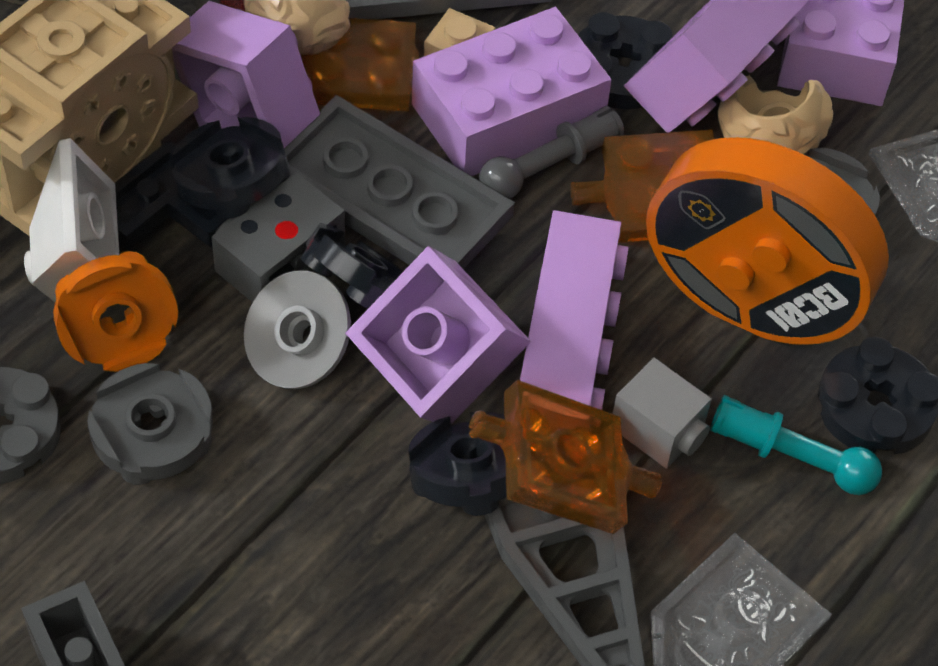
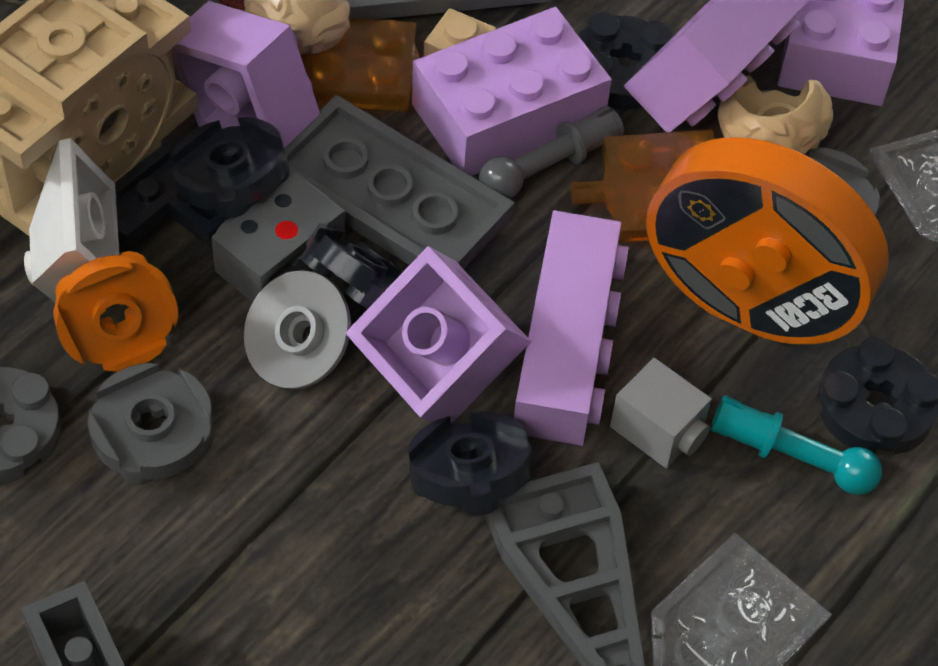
clear orange plate [469,380,662,534] -> none

